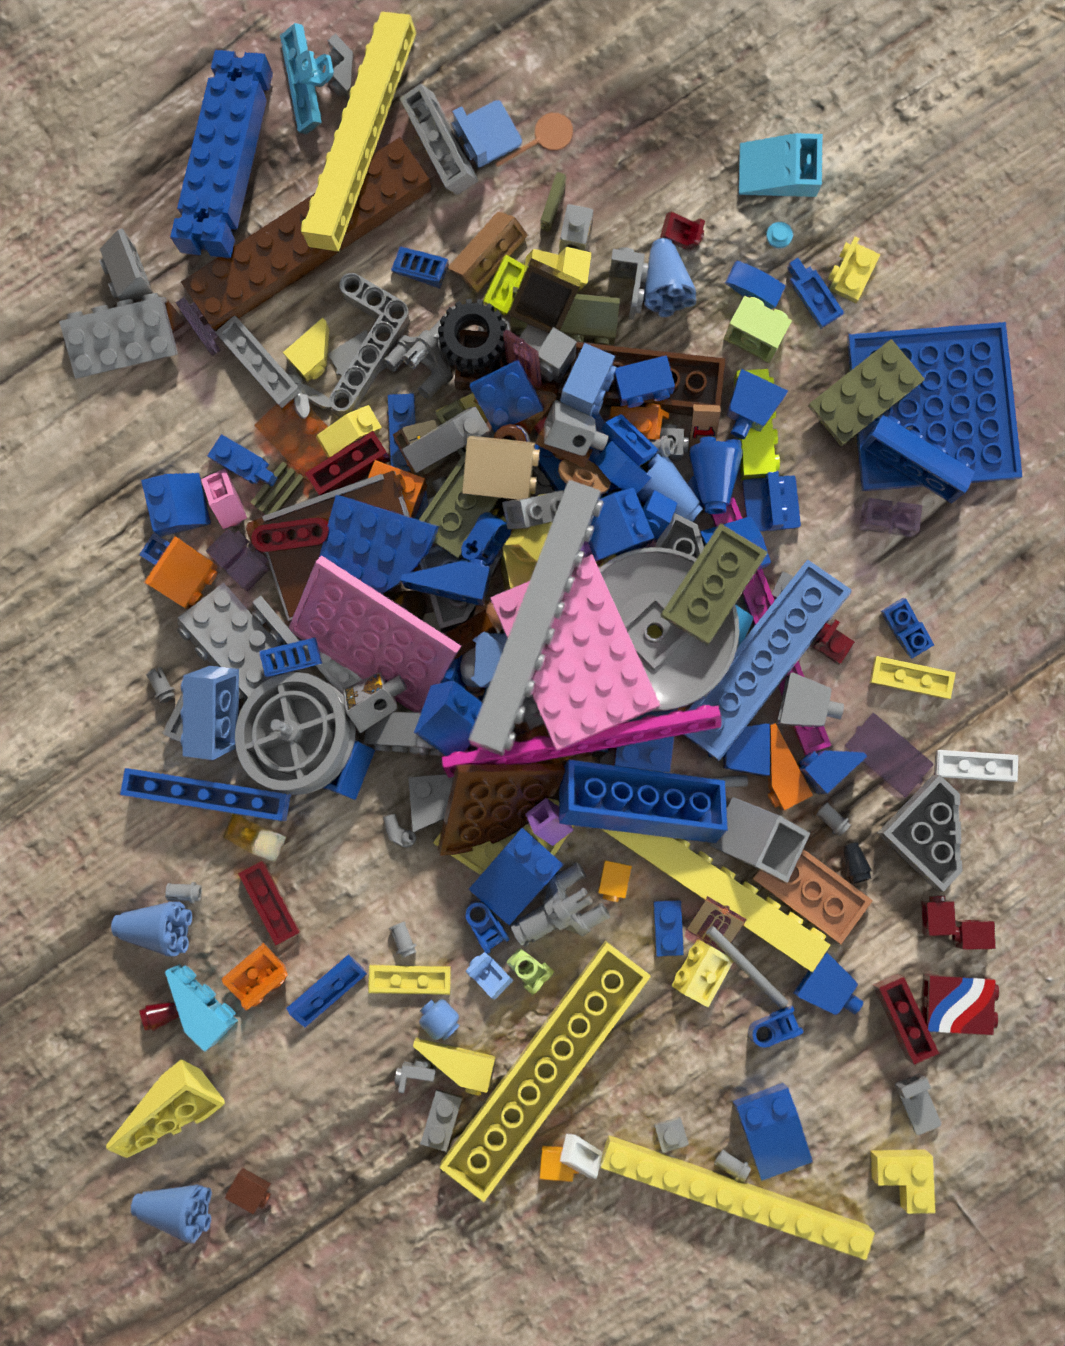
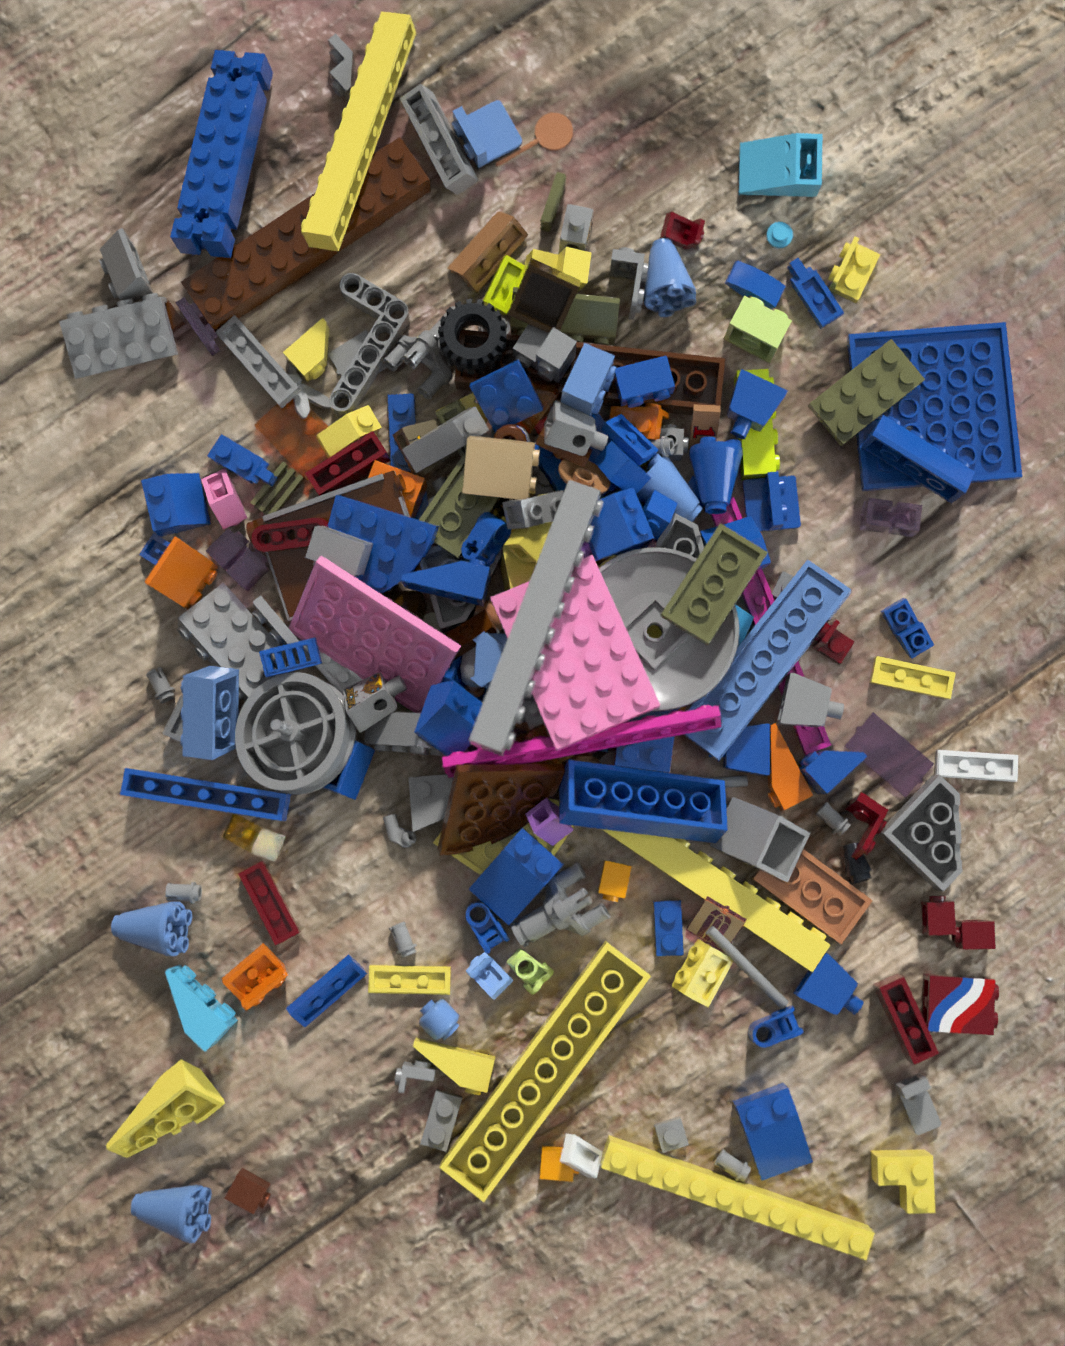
dark red cone [139,1001,179,1031] -> none
medium azure plate [280,23,334,134] -> none
blue slope [391,246,449,289] -> none
clear pink piece [503,329,542,387] -> none
none -> light grey brick [305,526,373,576]
none -> dark red bracket [846,792,888,860]

